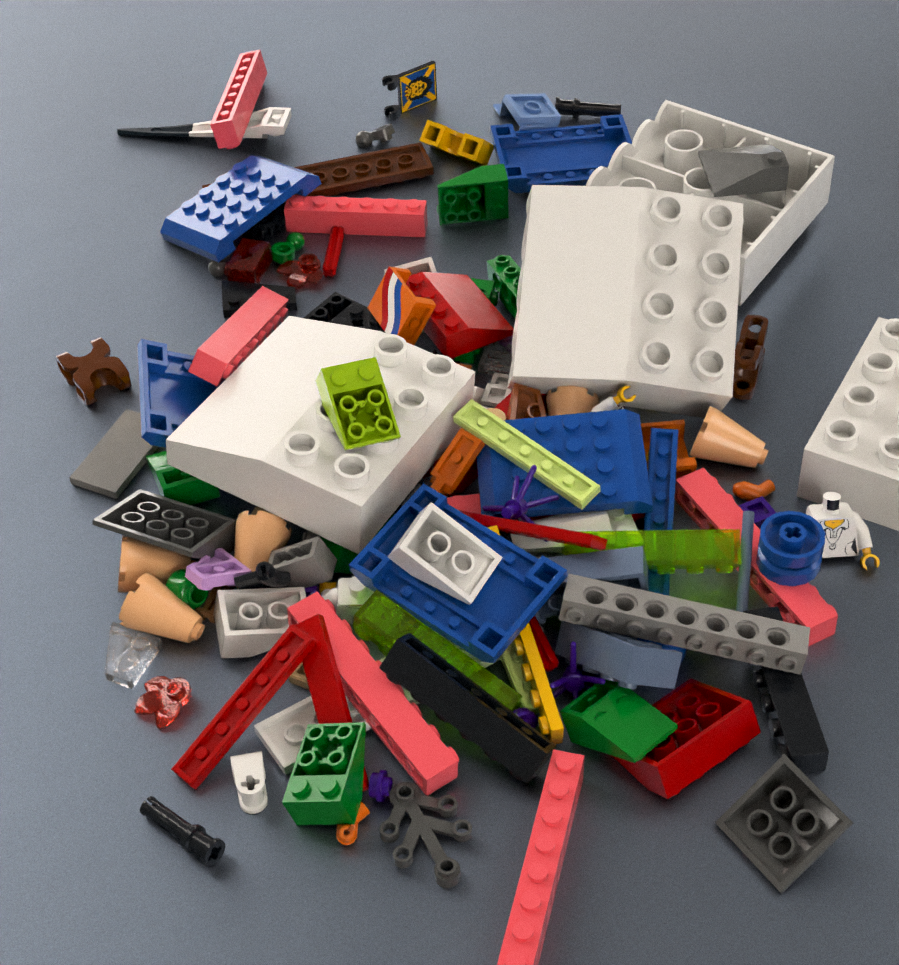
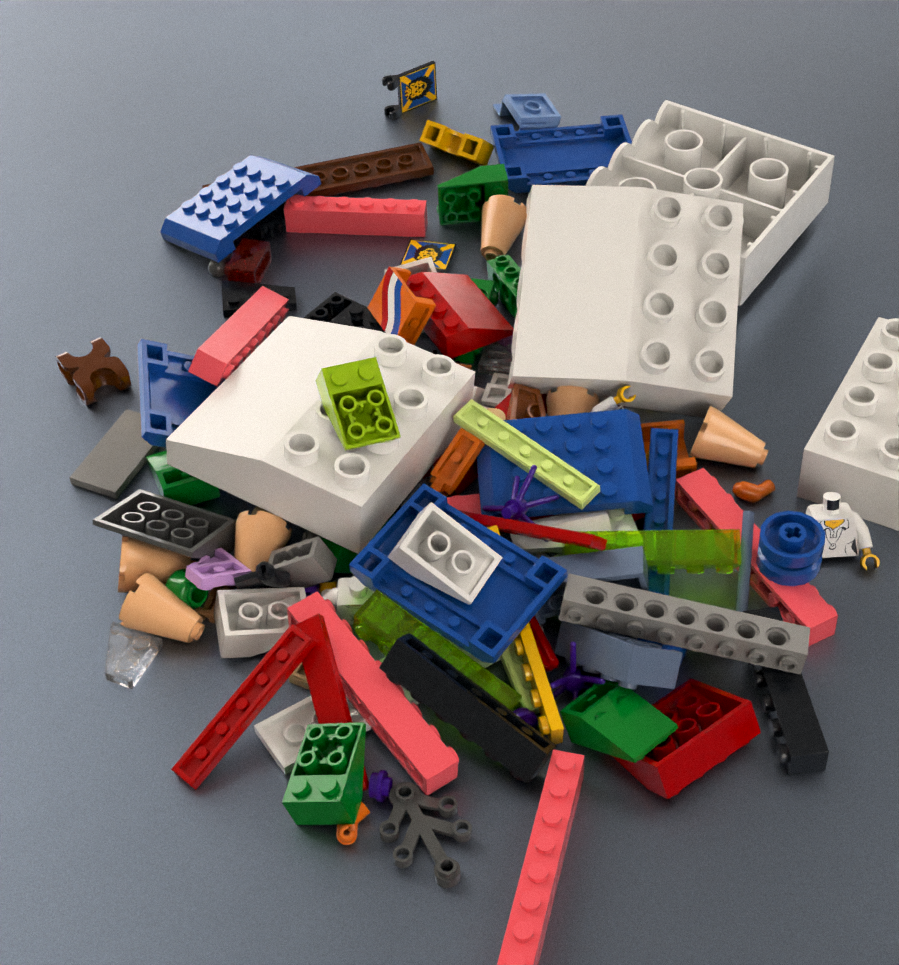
white plate [117,107,292,139] -> none
clear red plate [134,676,191,730] -> none
black pin [140,796,225,867] -> none
coral brick [210,50,267,149] -> none
white piece [230,751,268,814] -> none
green plate [271,232,305,264] -> none
clear red plate [276,253,323,289] -> none
red axle [322,226,345,277] -> none
dark grey plate [355,123,395,148] -> none
black pin [555,97,621,118] -> none
dark grey slope [698,144,789,197] -> none
dark grey slope [715,754,854,893] -> none
reddish brown piece [733,315,768,400] -> none
dark purple plate [739,496,776,529] -> none
none -> flag [398,239,457,273]
none -> light nougat cone [481,195,527,261]

